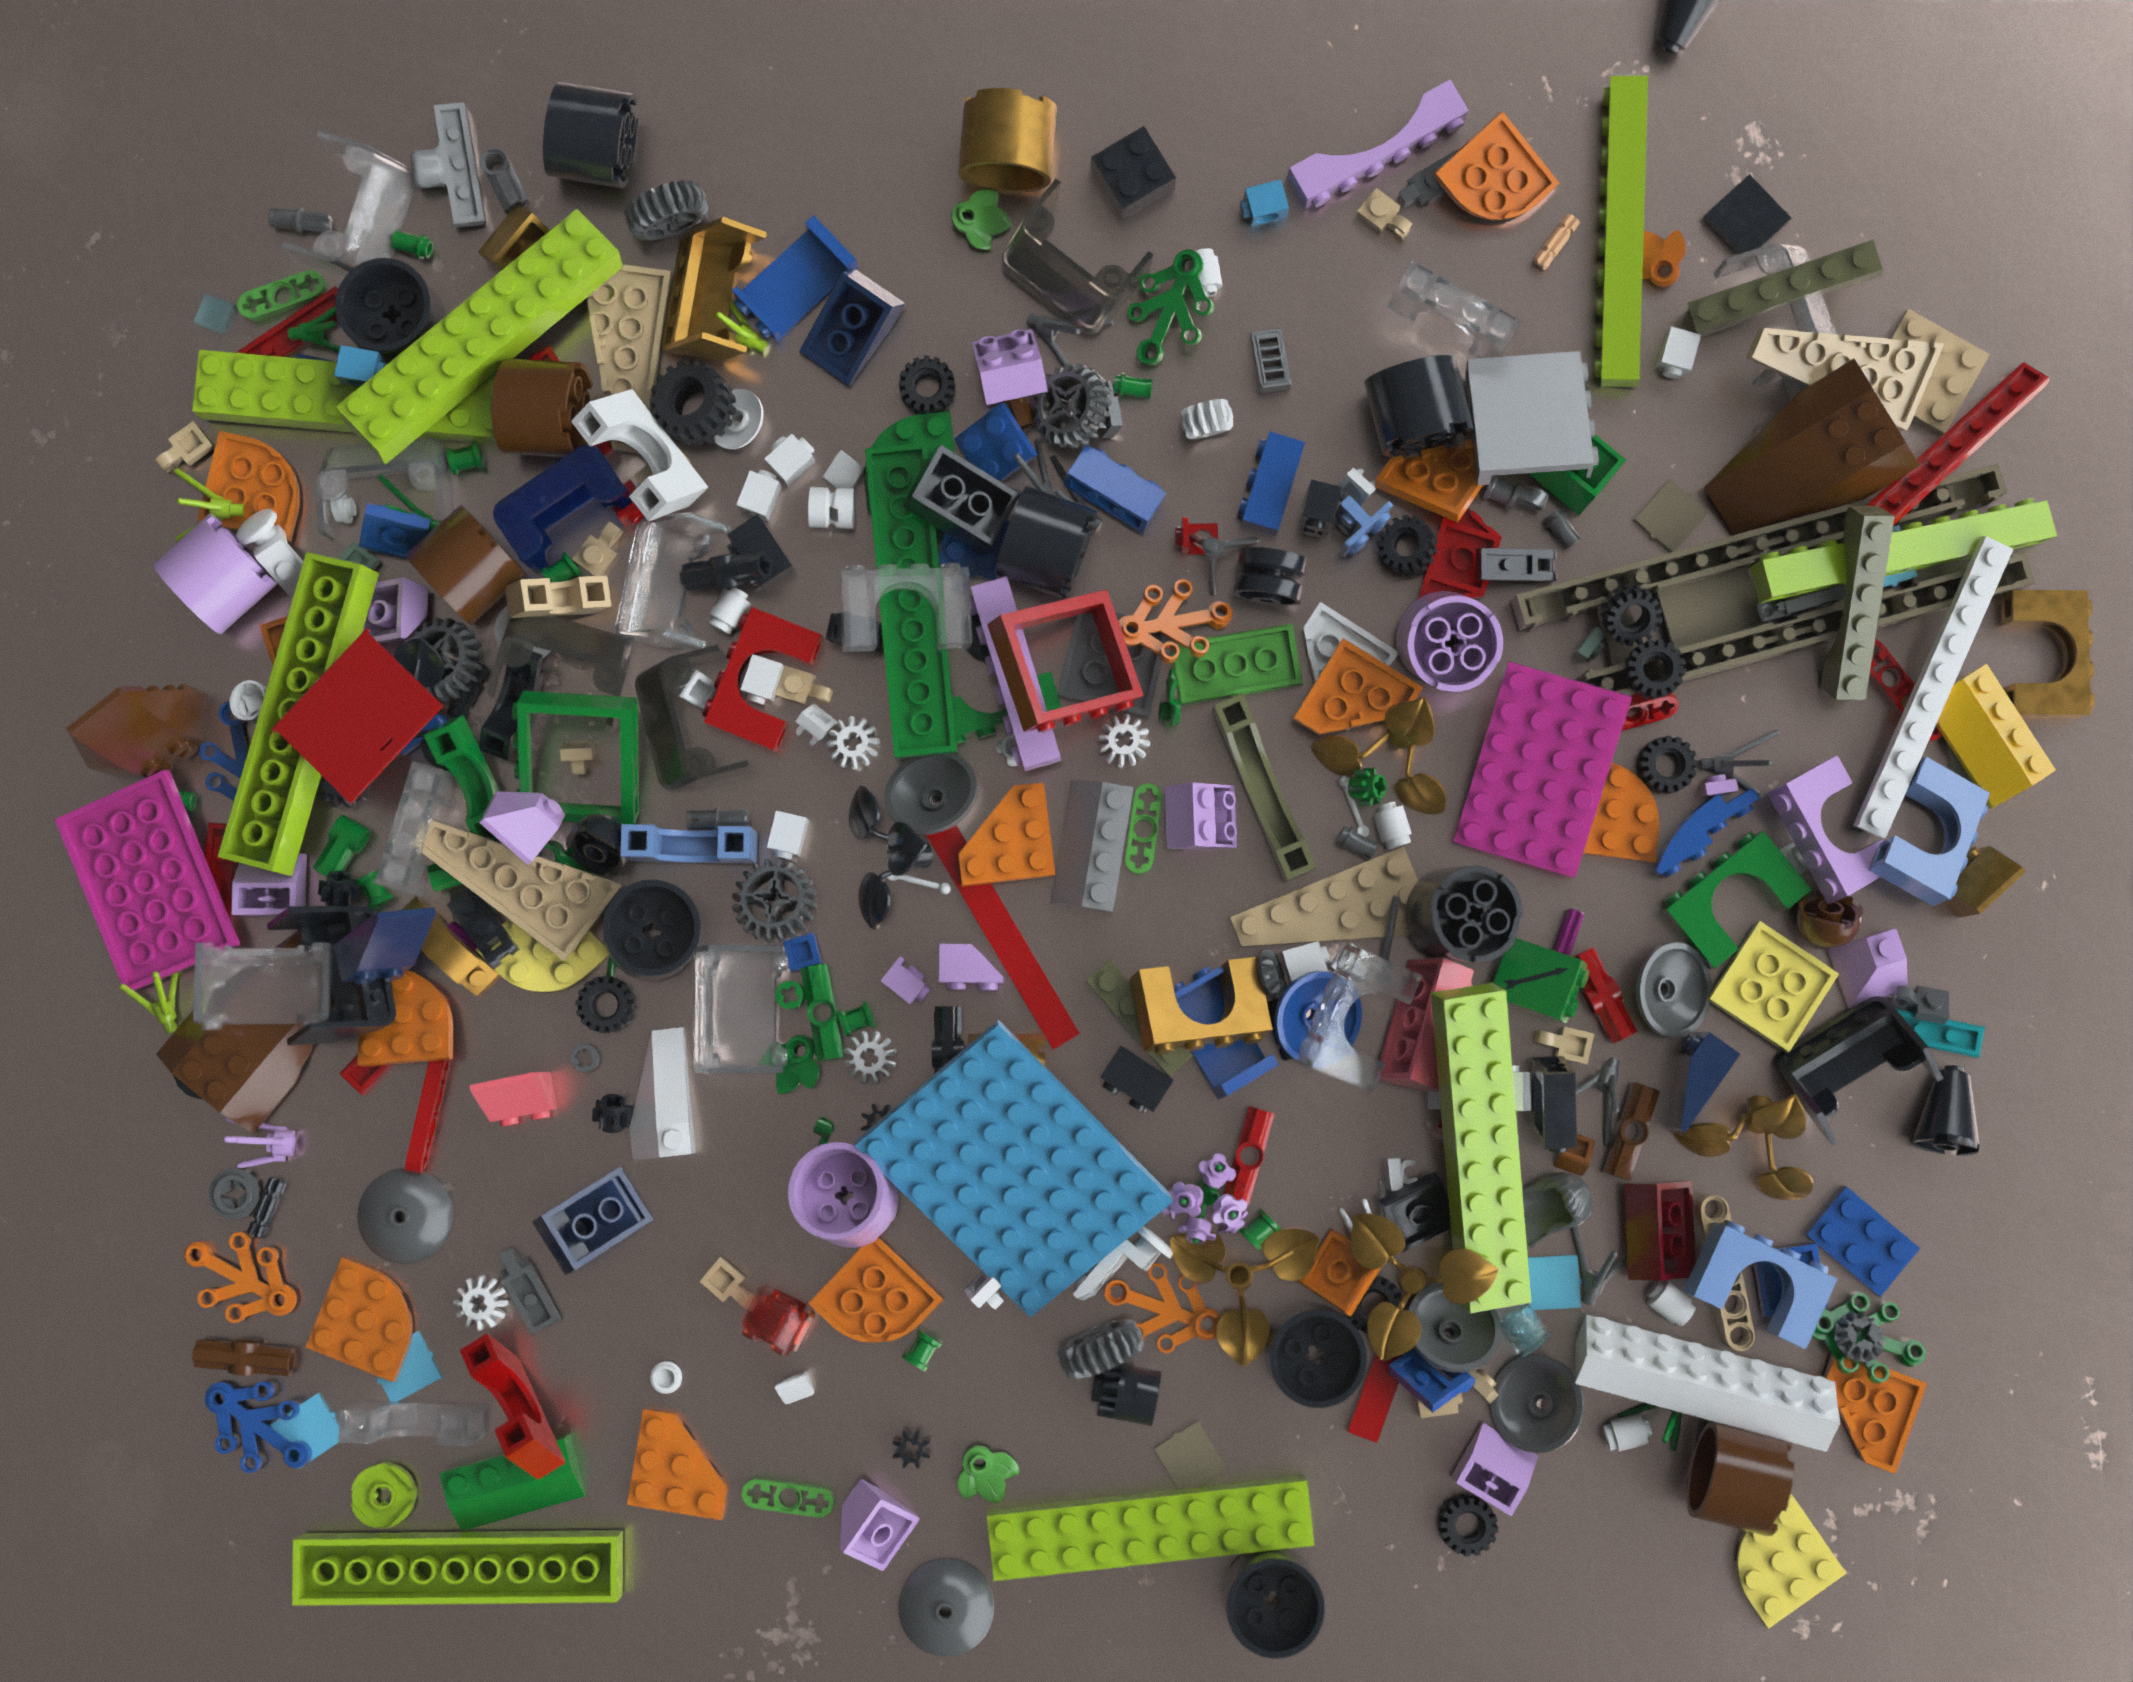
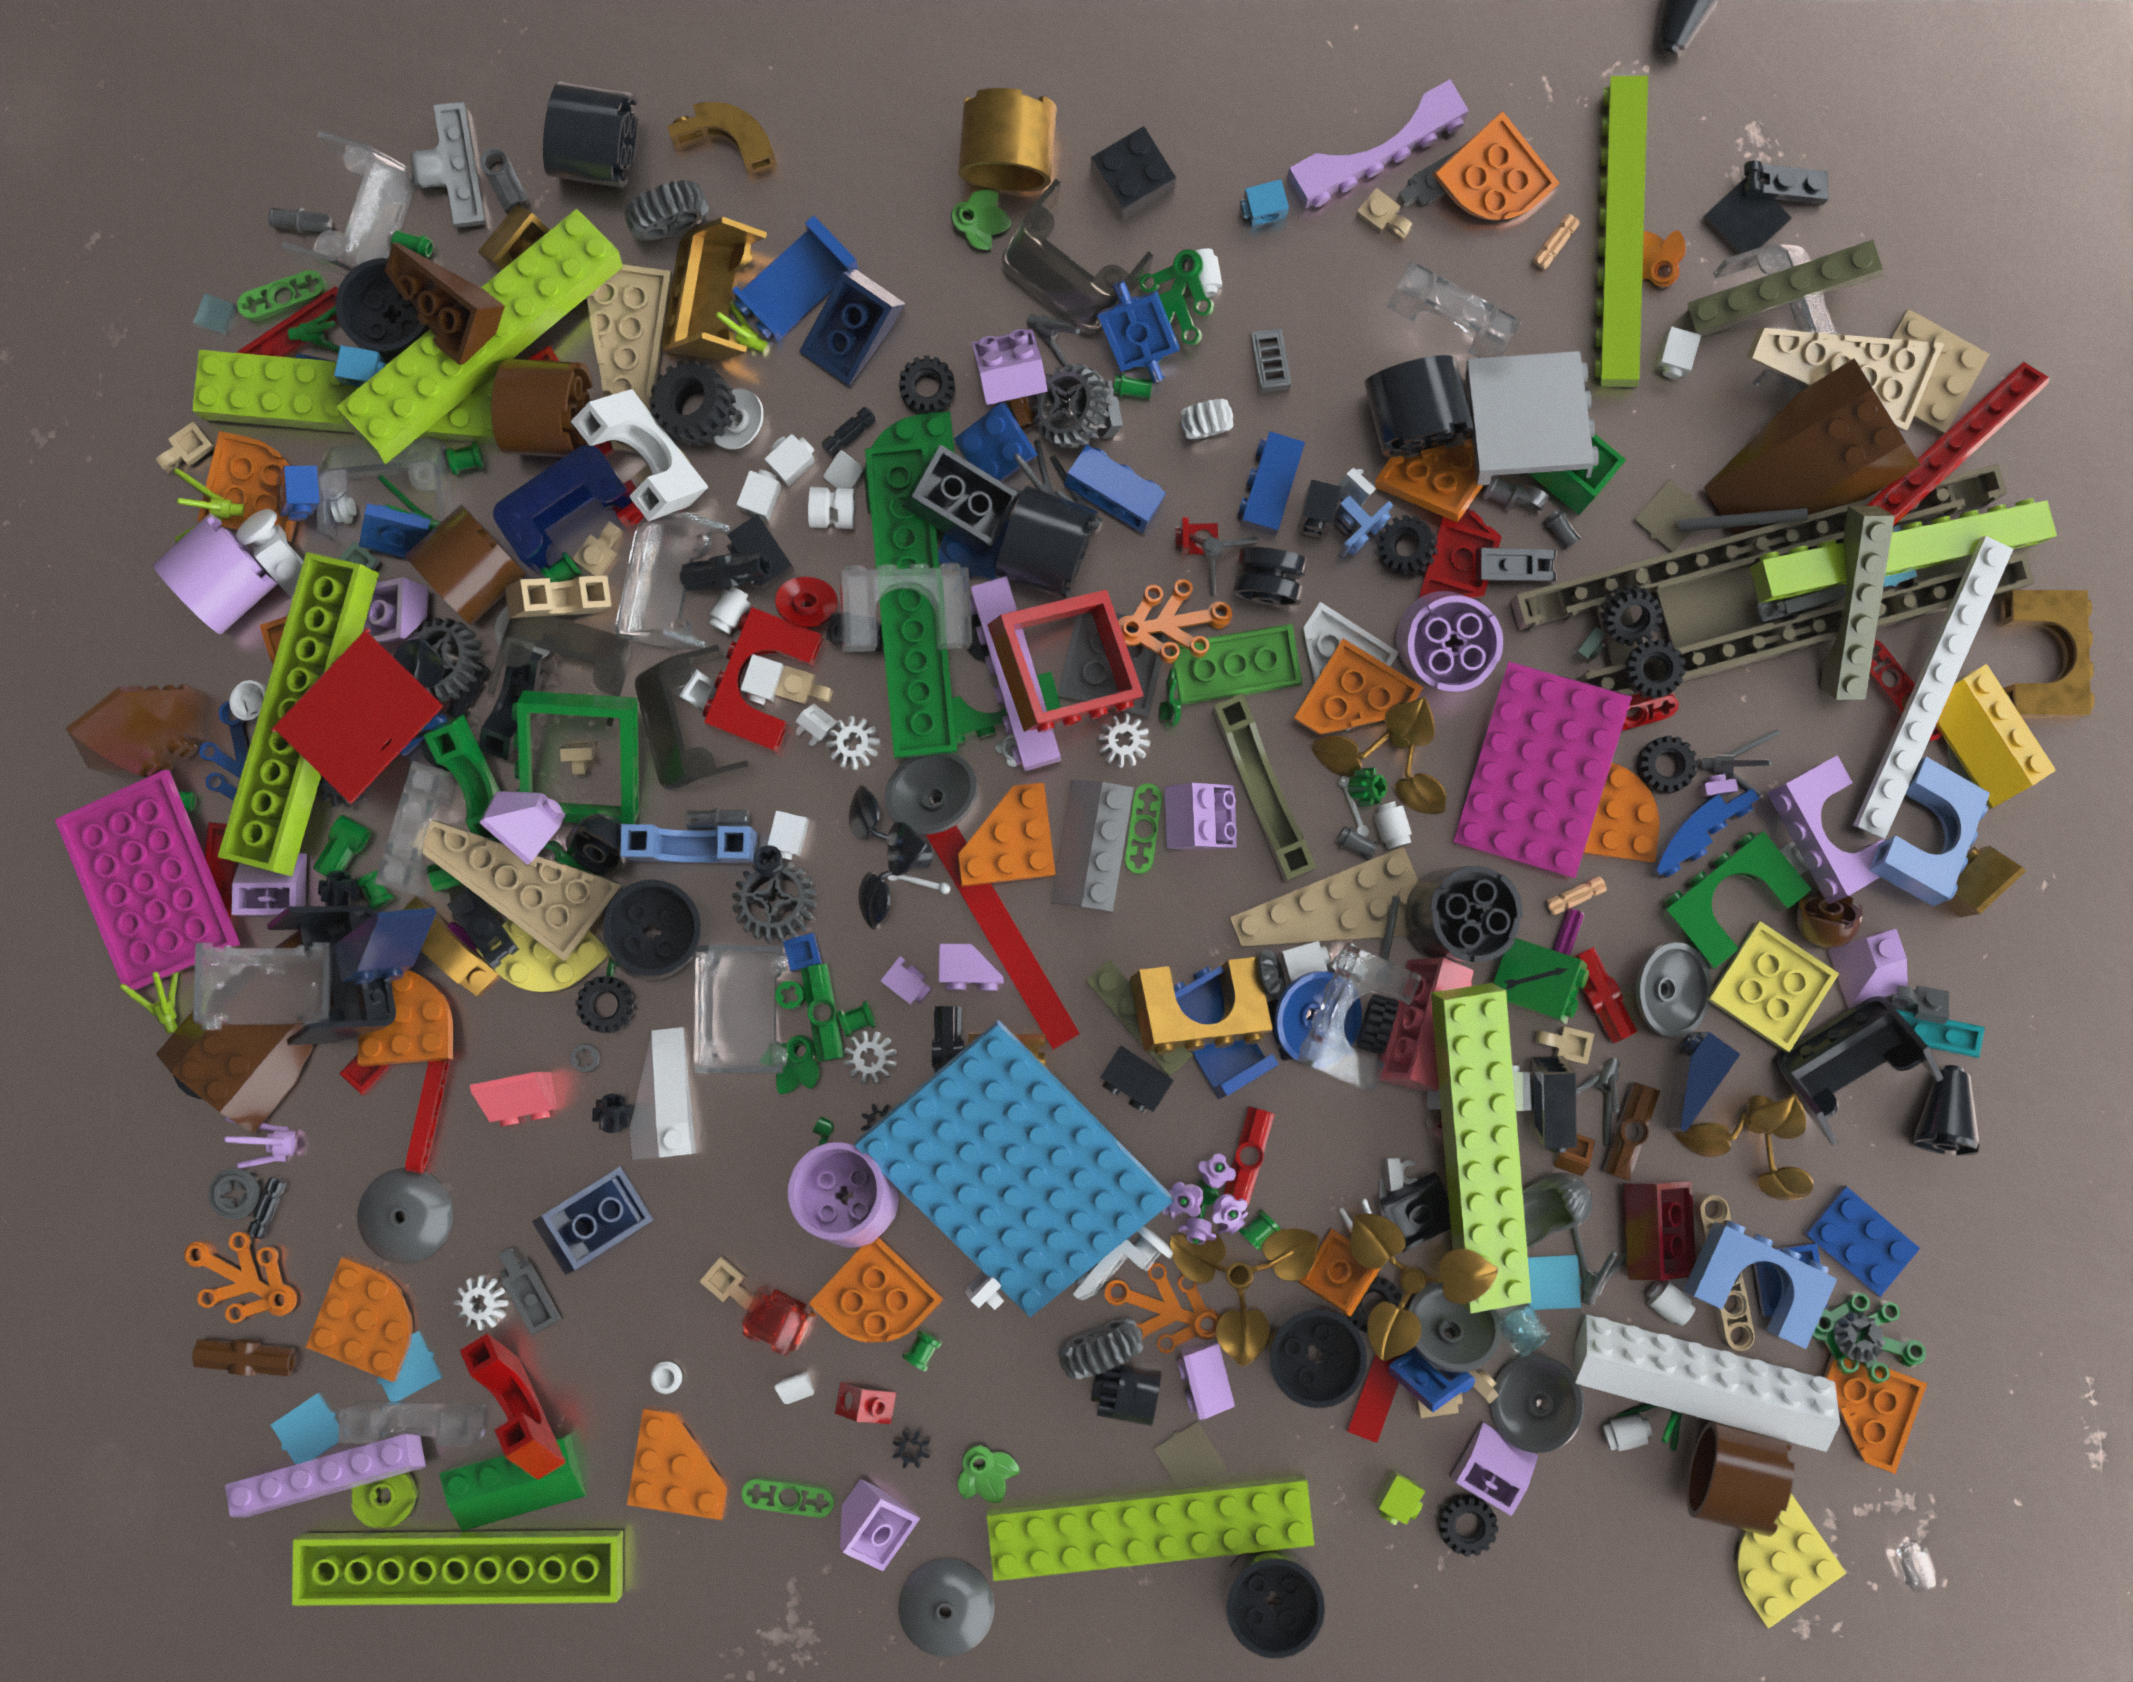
blue plant [204,1381,312,1473] -> none
none -> lavender brick [225,1434,426,1517]
none -> blue brick [277,466,319,521]
none -> reddish brown wedge [385,243,505,365]
none -> pearl gold arch [667,102,777,174]
none -> black bush [753,845,784,878]
none -> red dish [775,576,838,627]
none -> black axle [821,407,876,456]
none -> red bracket [835,1382,896,1424]
none -> blue plate [1098,280,1180,383]
none -> lavender slope [1176,1341,1235,1420]
none -> black tyre [1357,993,1399,1055]
none -> lime brick [1375,1470,1425,1525]
none -> light nougat axle [1546,876,1607,915]
none -> dark grey bar [1679,508,1808,532]
none -> plate [1744,160,1829,205]
none -> clear brick [1895,1540,1936,1592]

